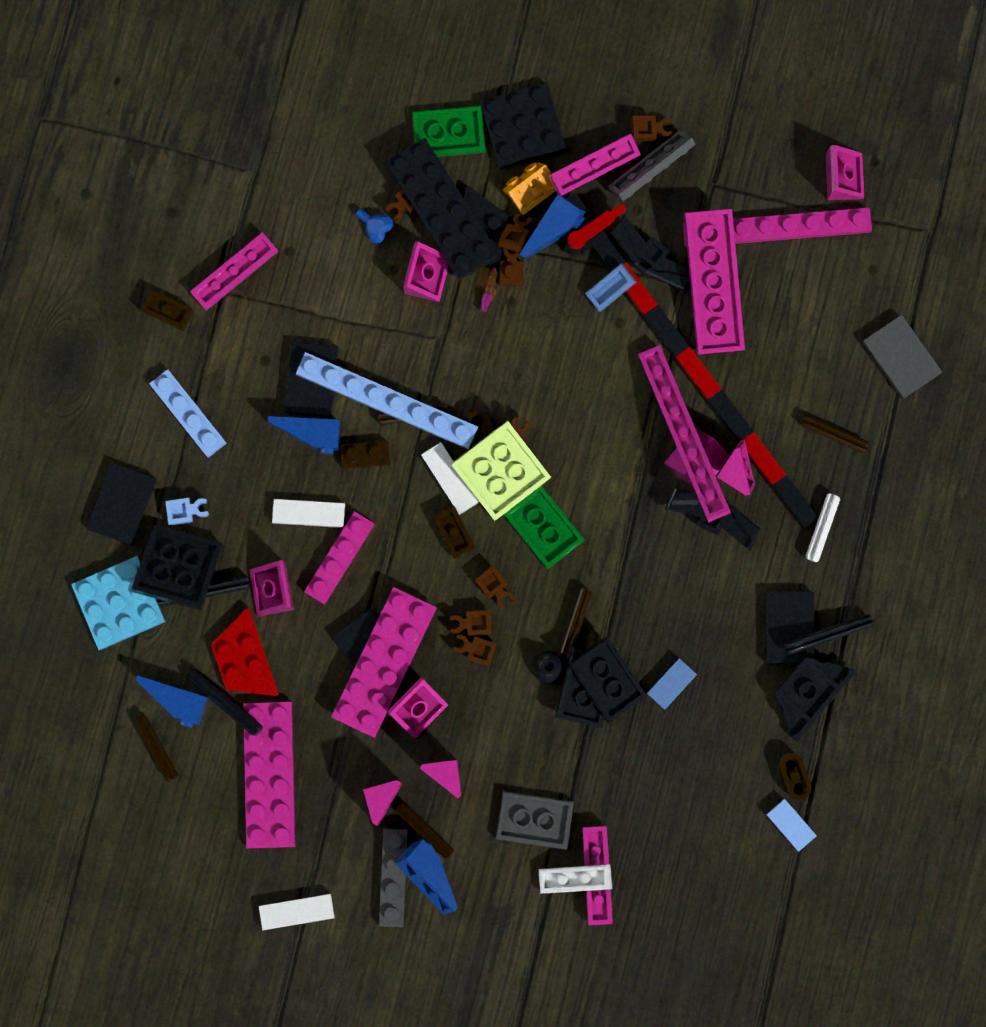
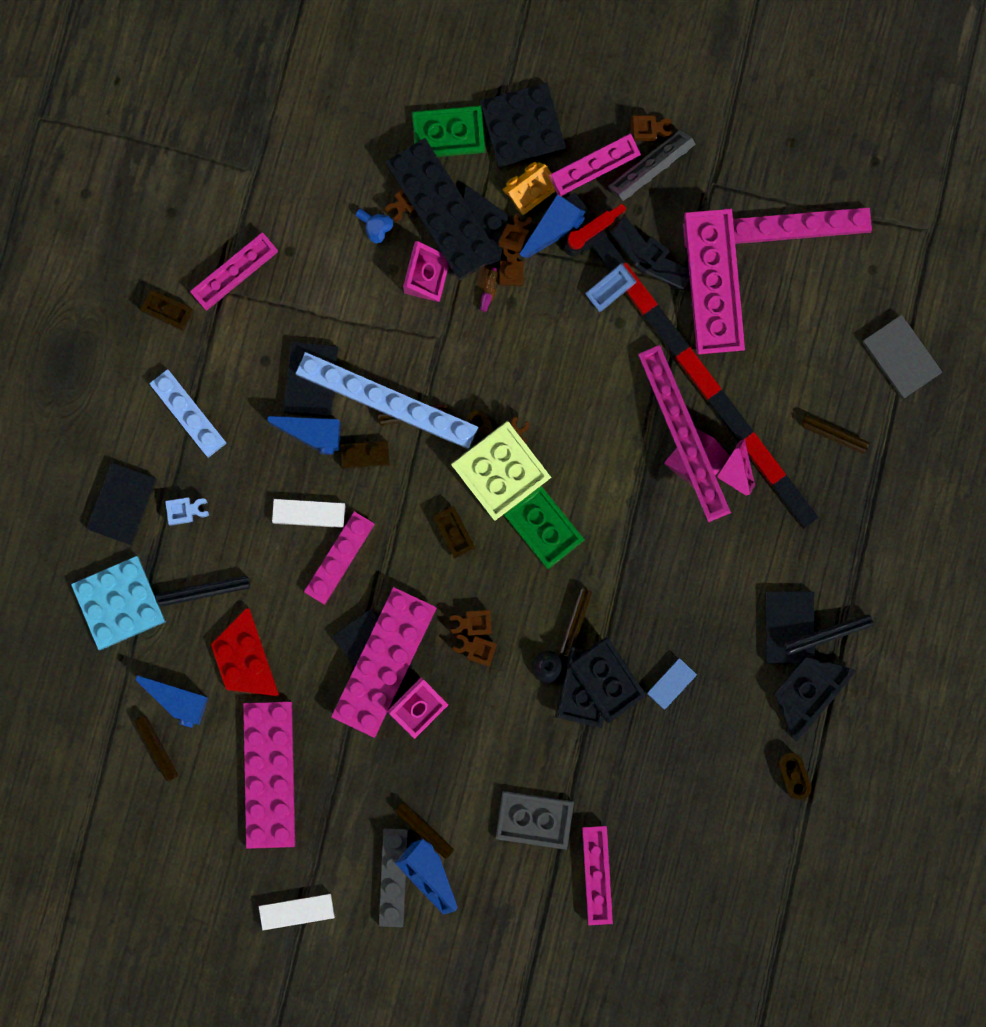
black plate [131,525,223,611] -> none
black axle [186,669,263,736] -> none
dark pink slope [249,560,294,616] -> none
dark pink slope [363,780,402,826] -> none
dark pink slope [420,760,462,798] -> none
white tile [421,443,479,515] -> none
reddish brown plate [475,566,515,610] -> none
white tile [538,864,612,894] -> none
black plate [664,488,761,551] -> none
light blue tile [766,799,817,852] -> none
white axle [806,494,840,562] -> none
dark pink slope [826,145,864,200] -> none

